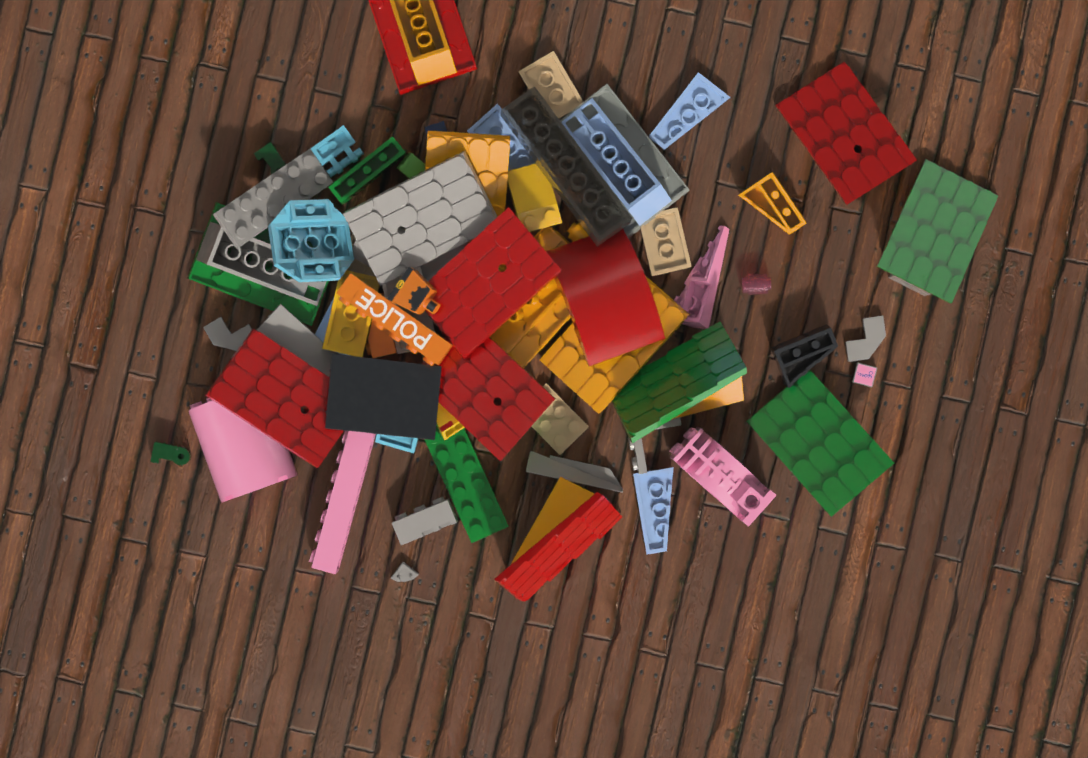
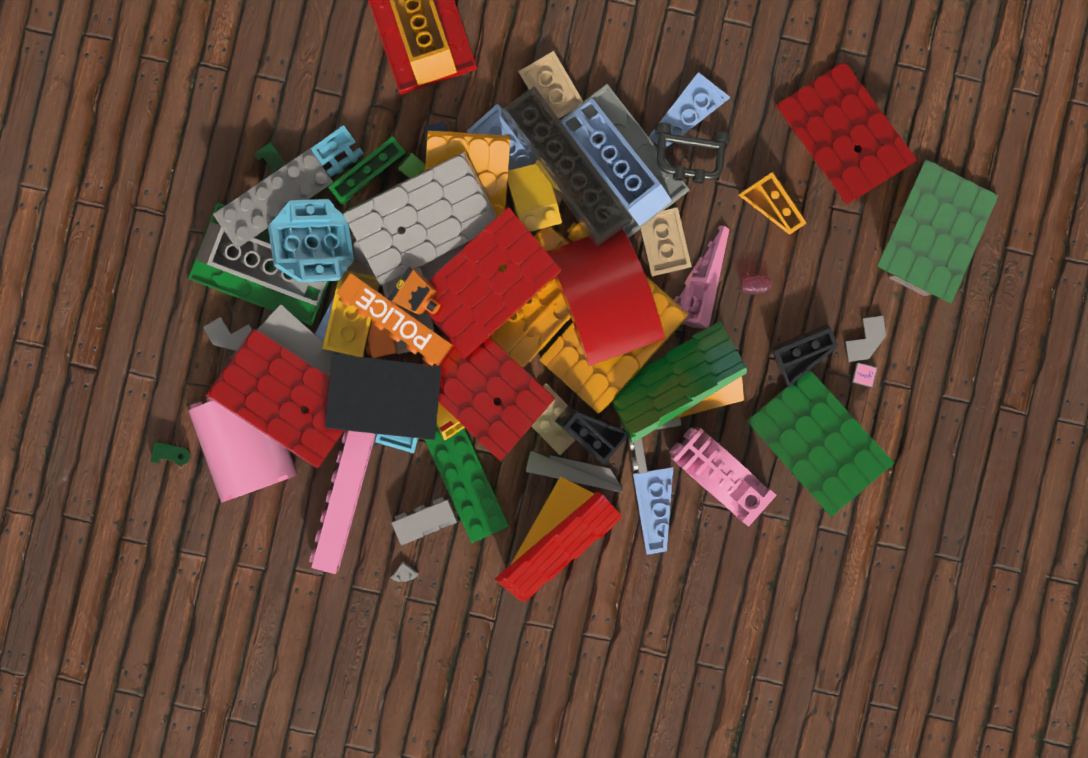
none -> black wedge [554,406,628,464]
none -> pearl dark grey bar [655,123,730,184]

